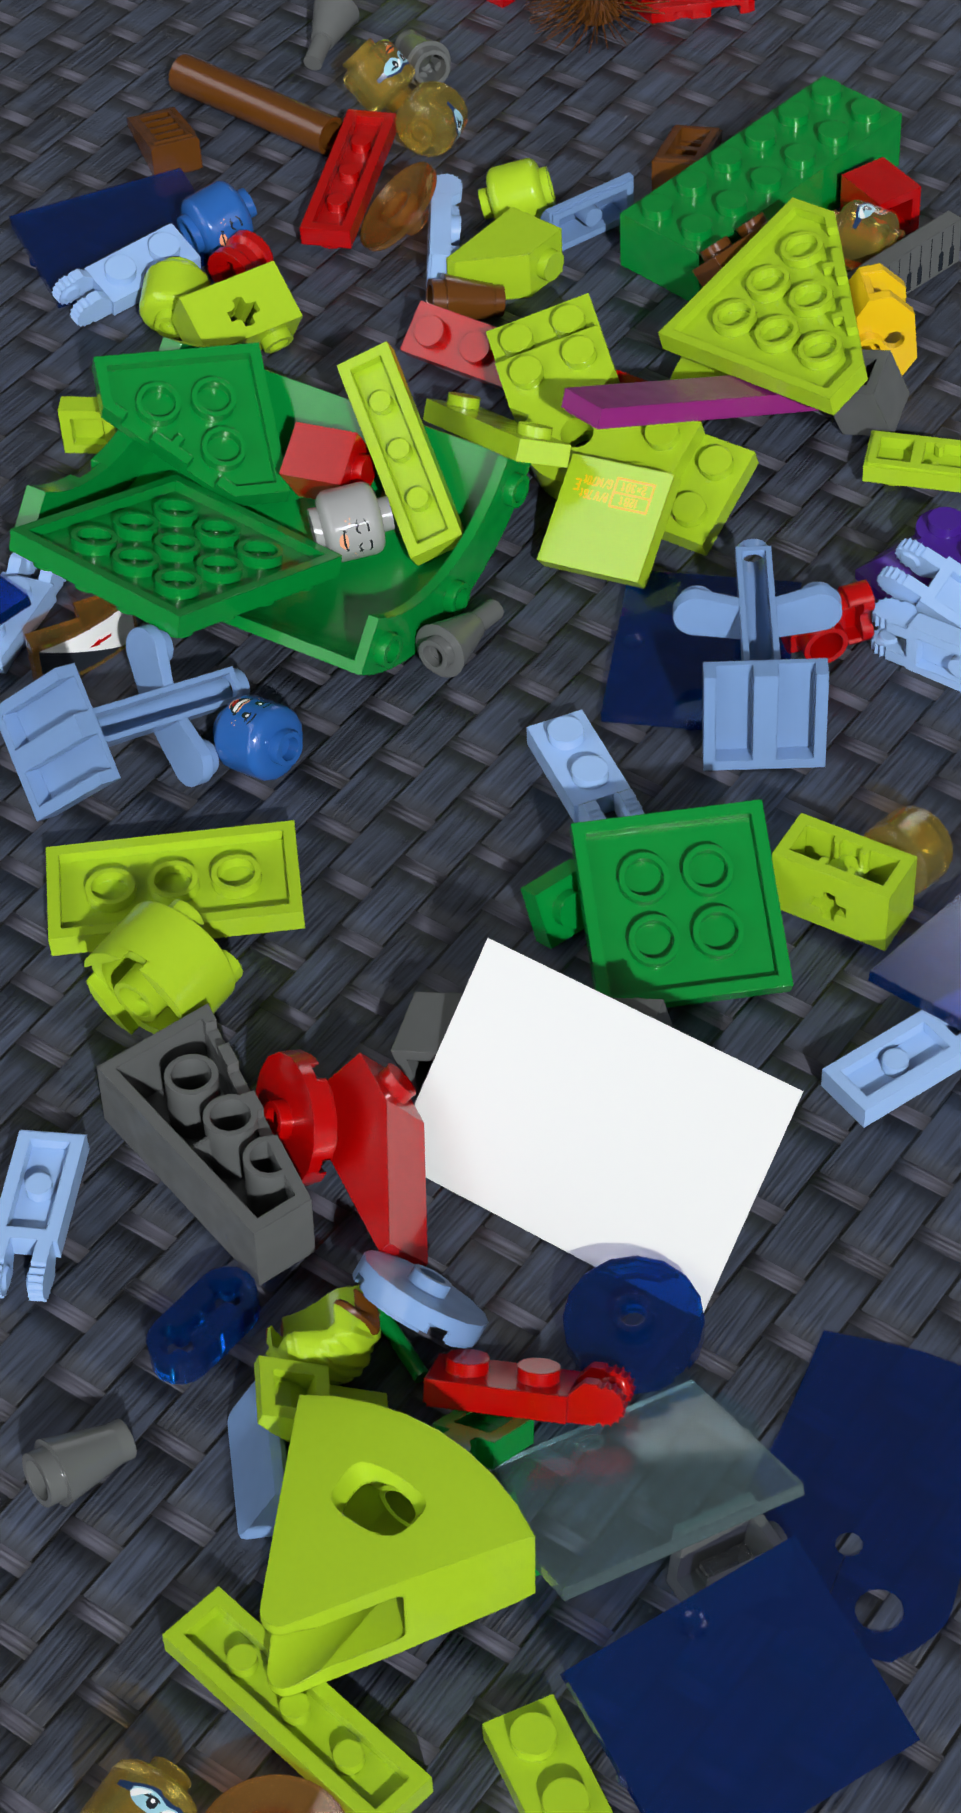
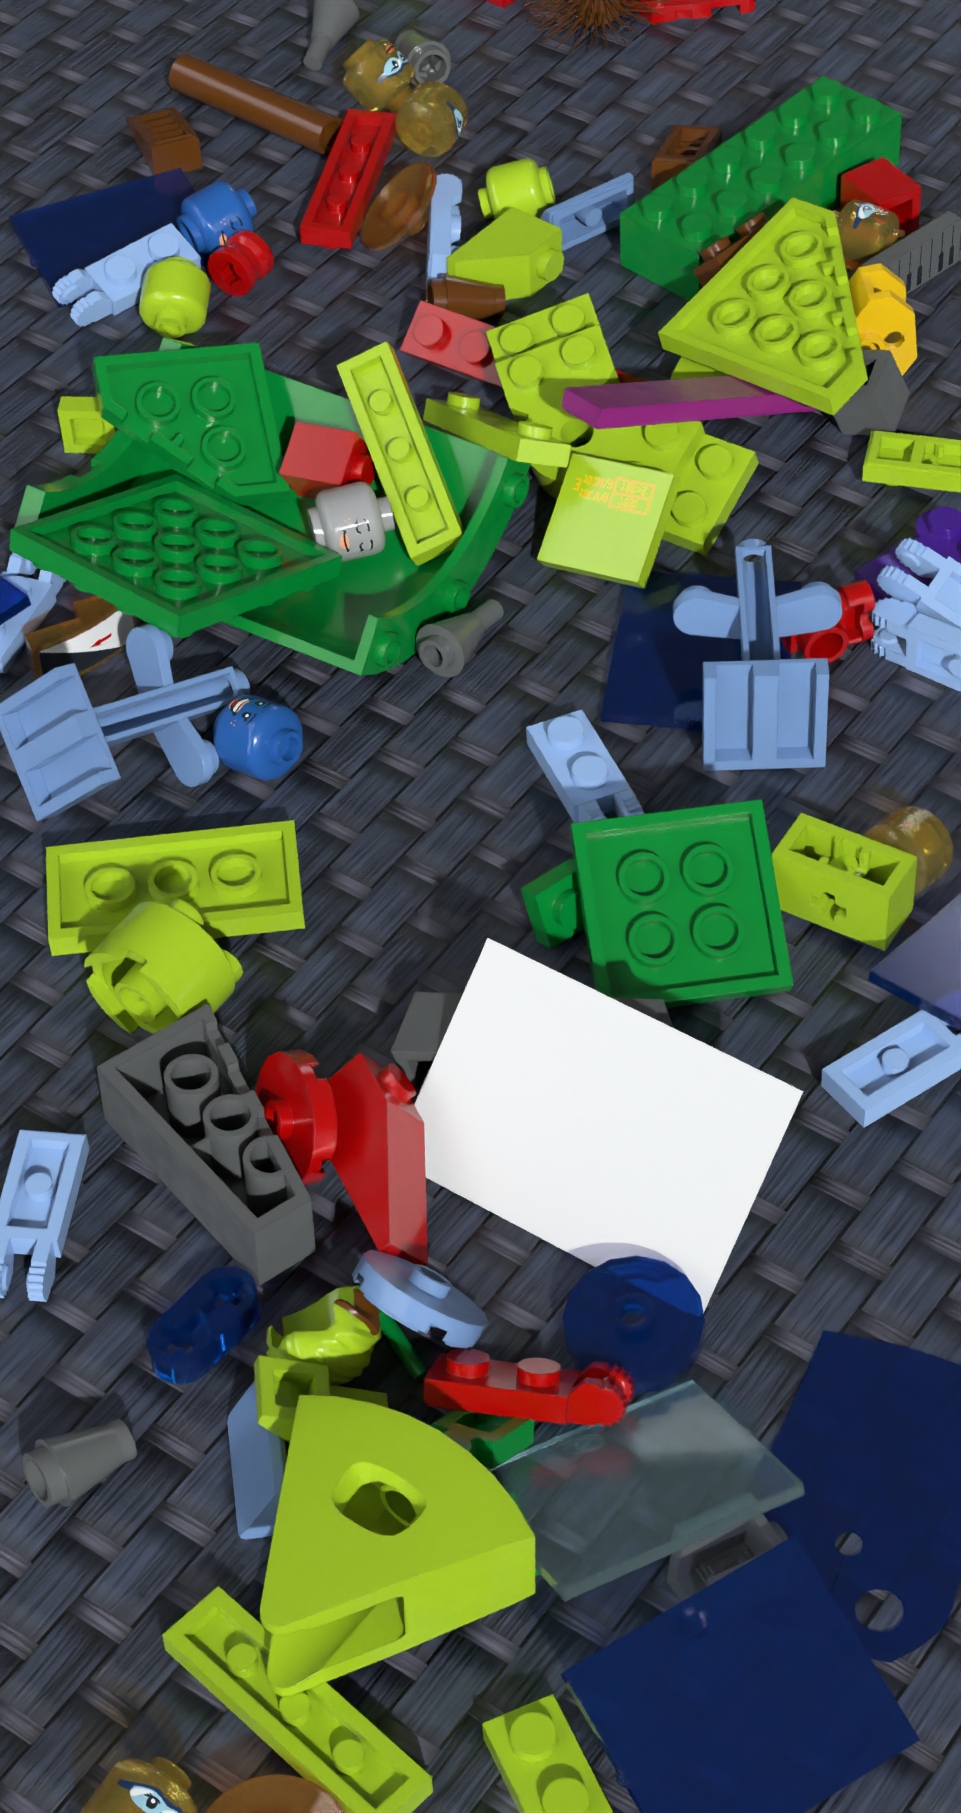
lime brick [171,261,303,354] -> none

